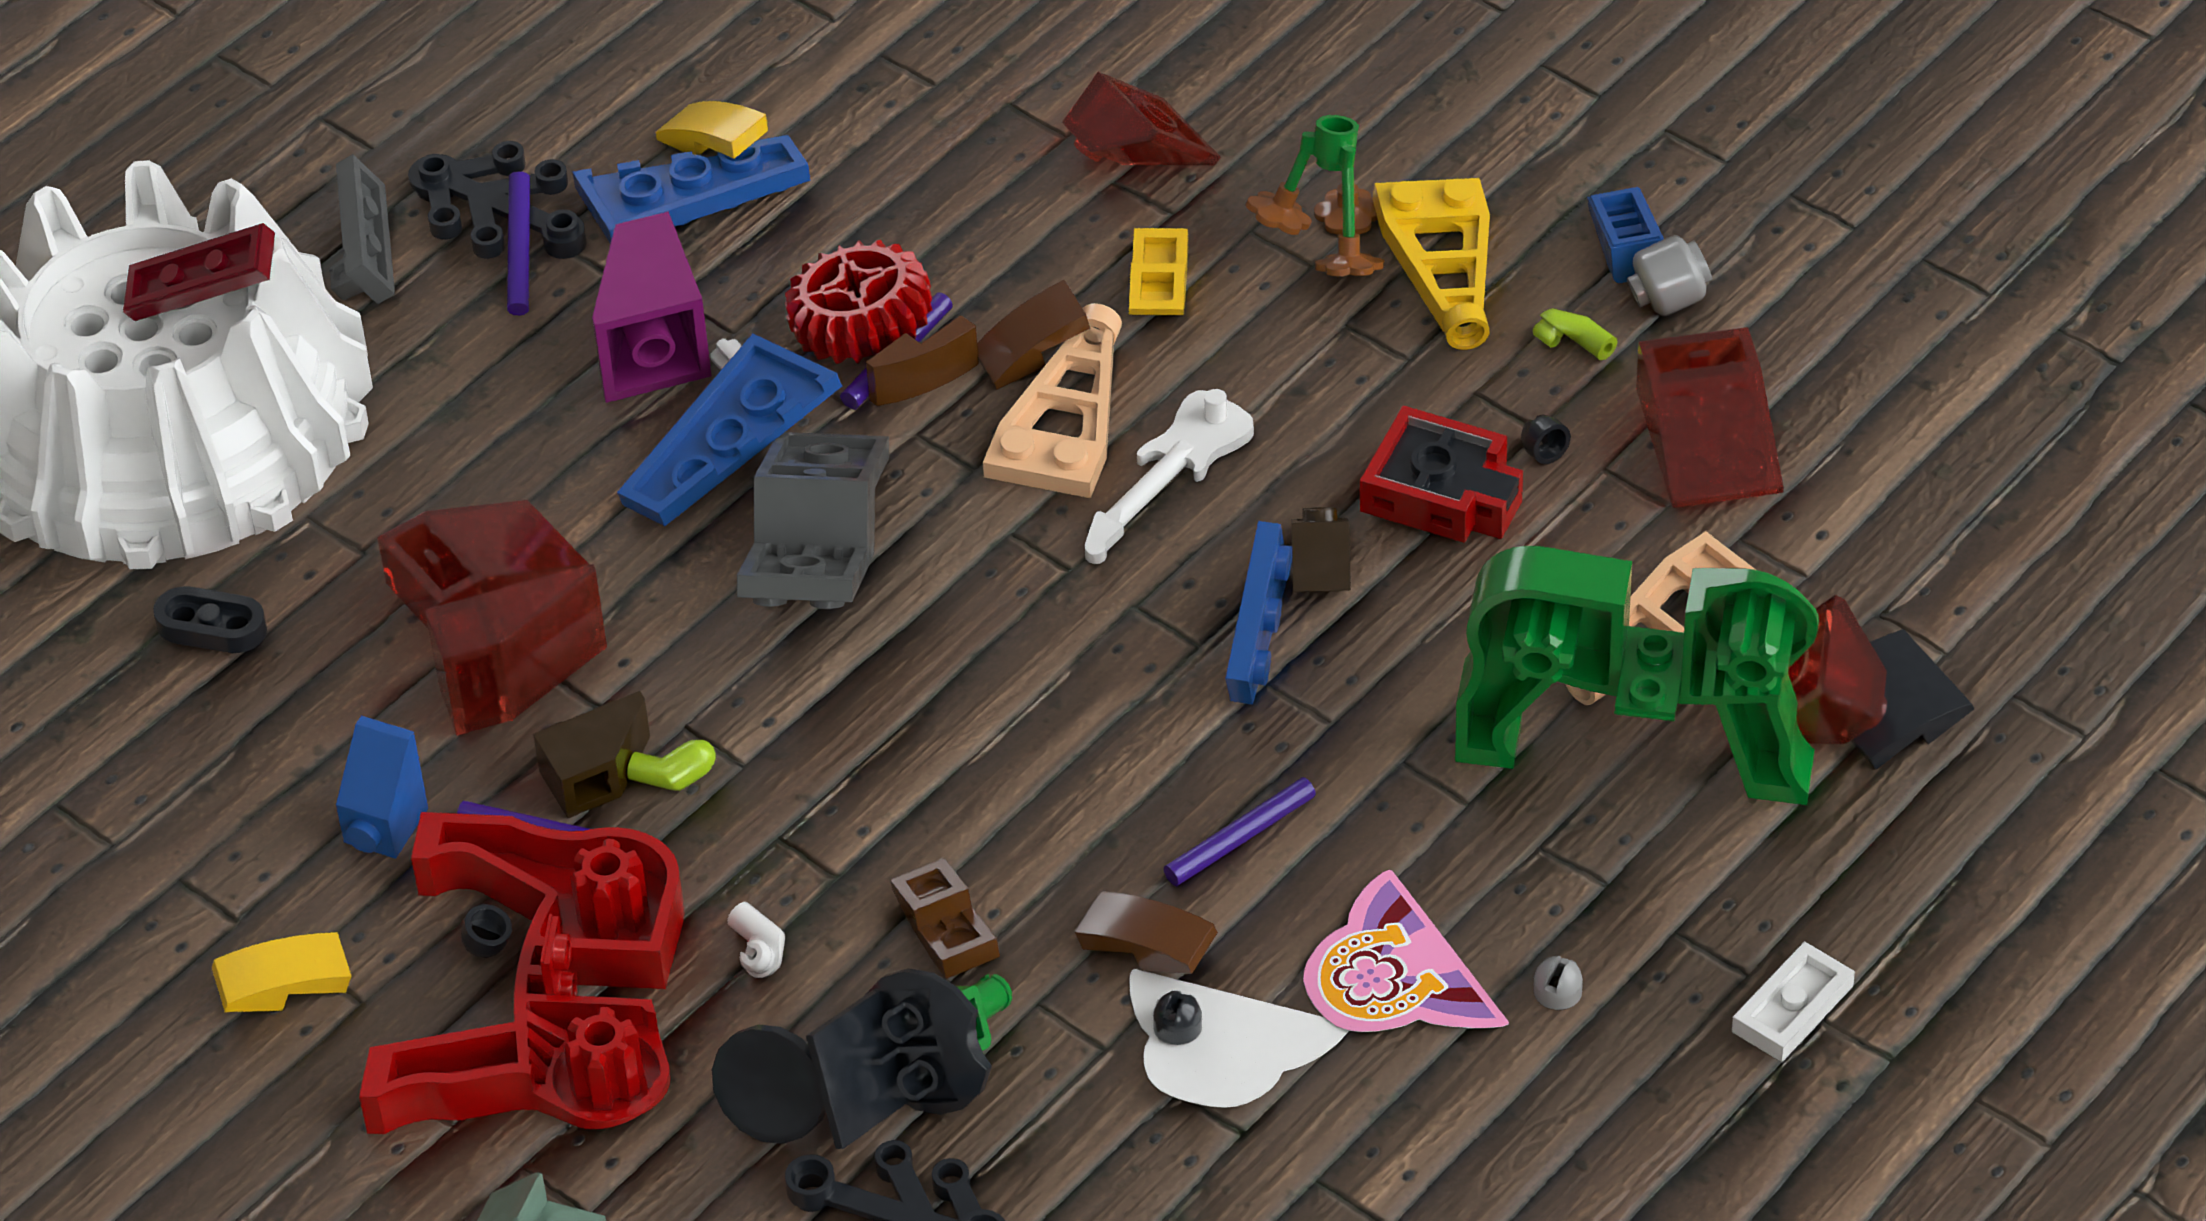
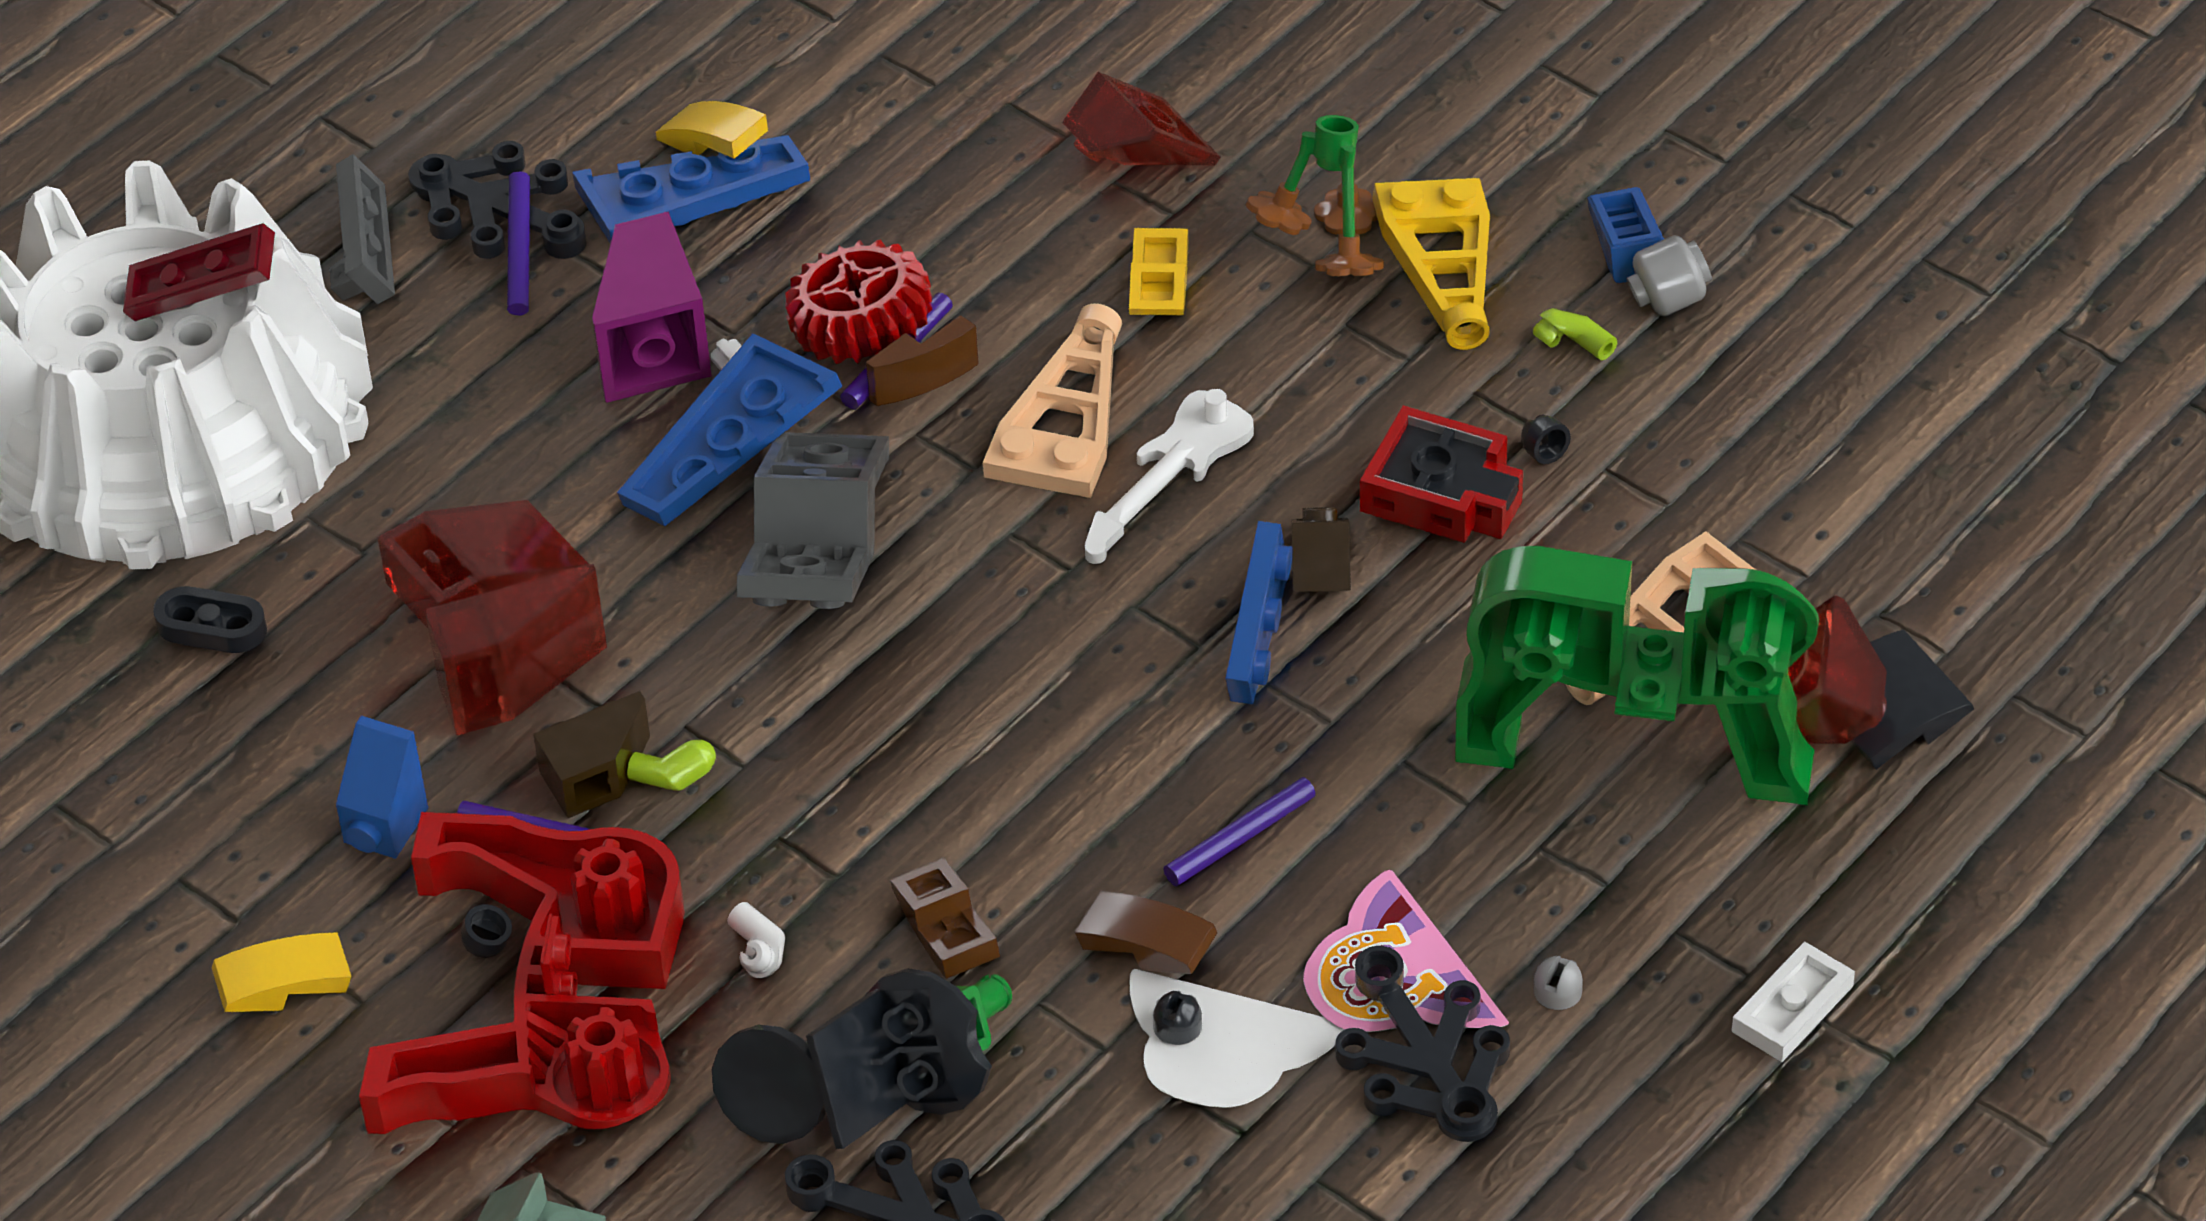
reddish brown slope [977,280,1091,390] -> none
clear red slope [1636,327,1784,508] -> none
none -> black plant [1335,946,1510,1142]

